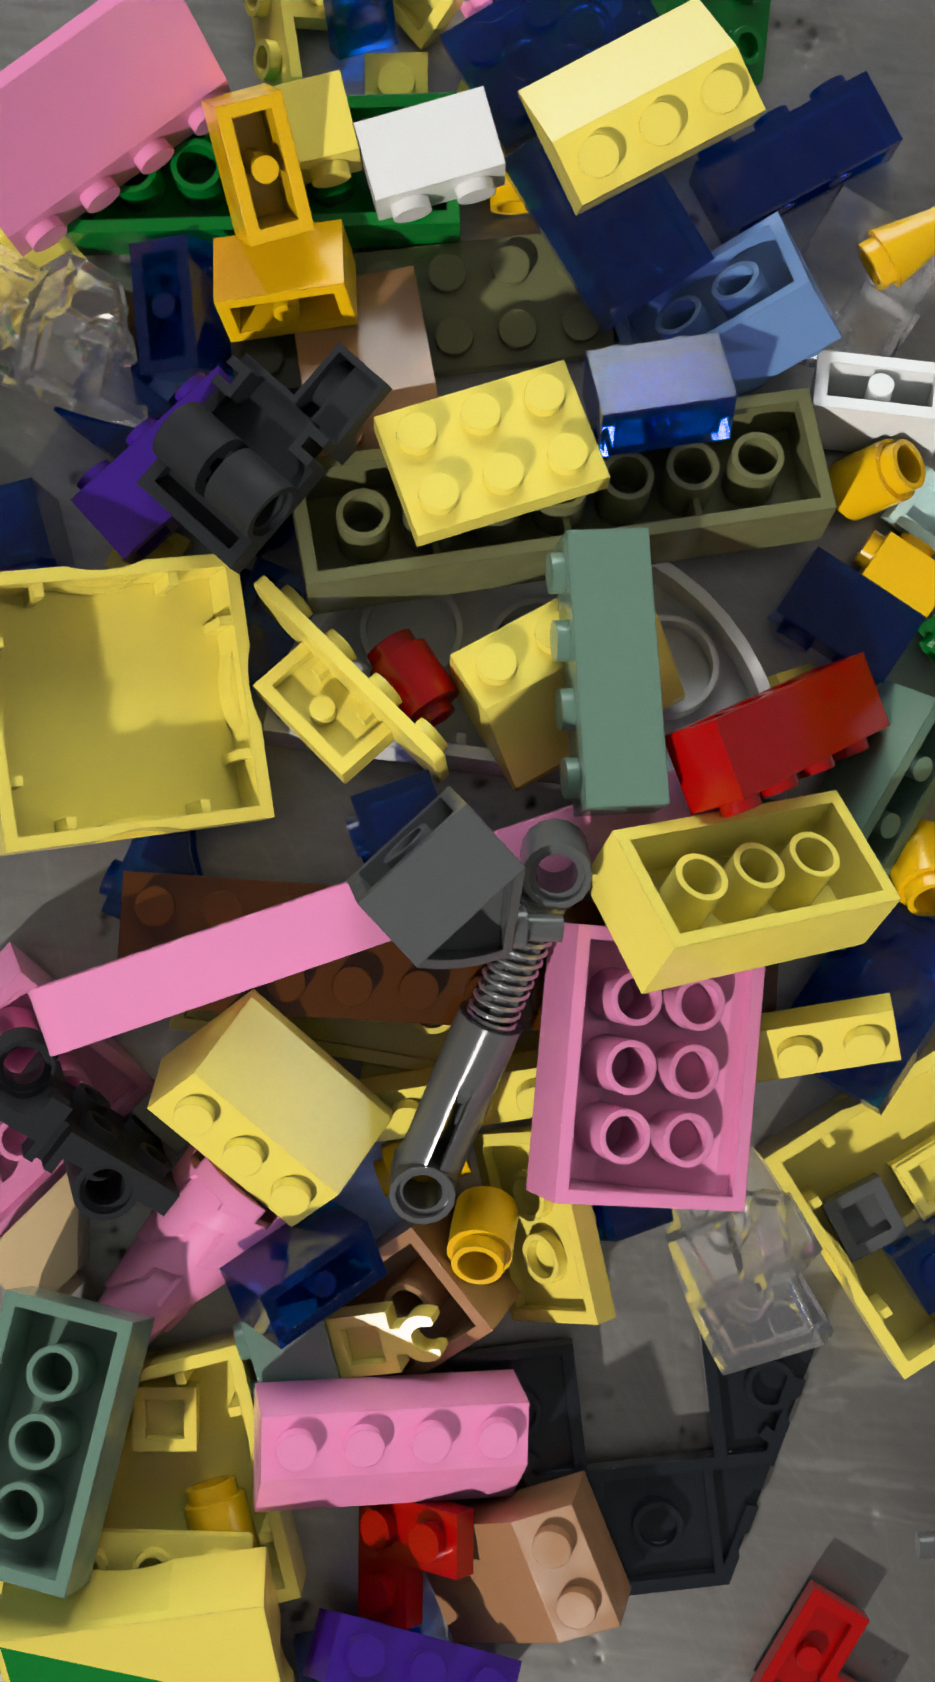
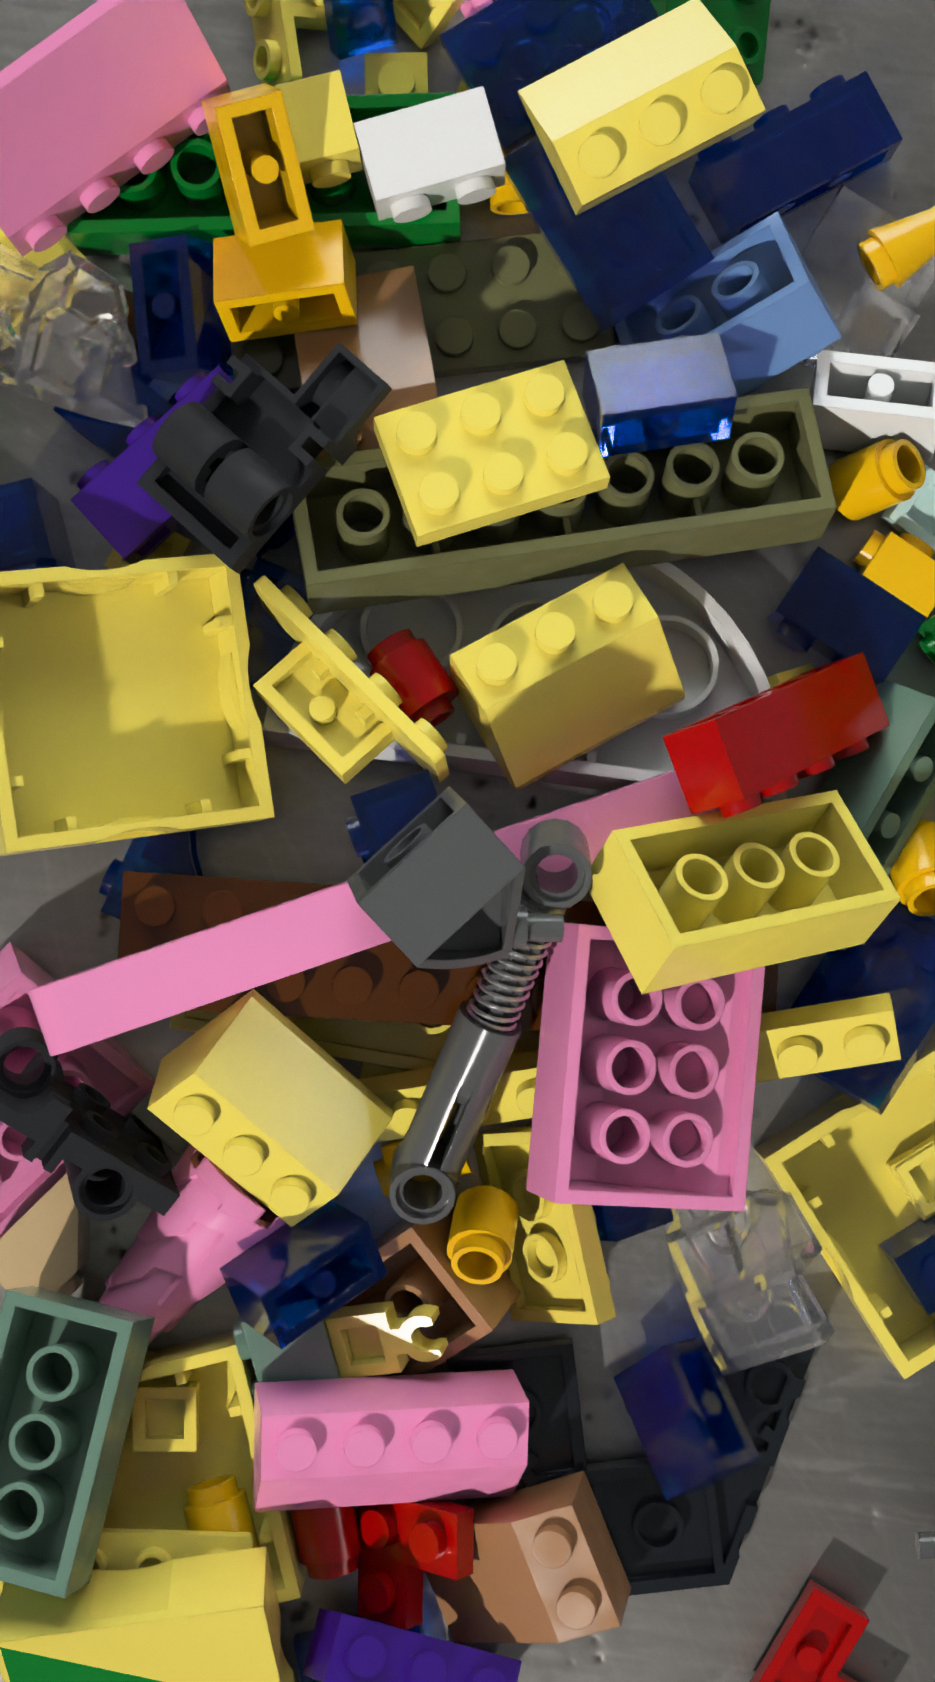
sand green brick [545,527,670,817] -> none
dark grey plate [821,1172,909,1263] -> none
none -> red brick [290,1506,362,1580]
none -> clear blue brick [614,1336,760,1501]

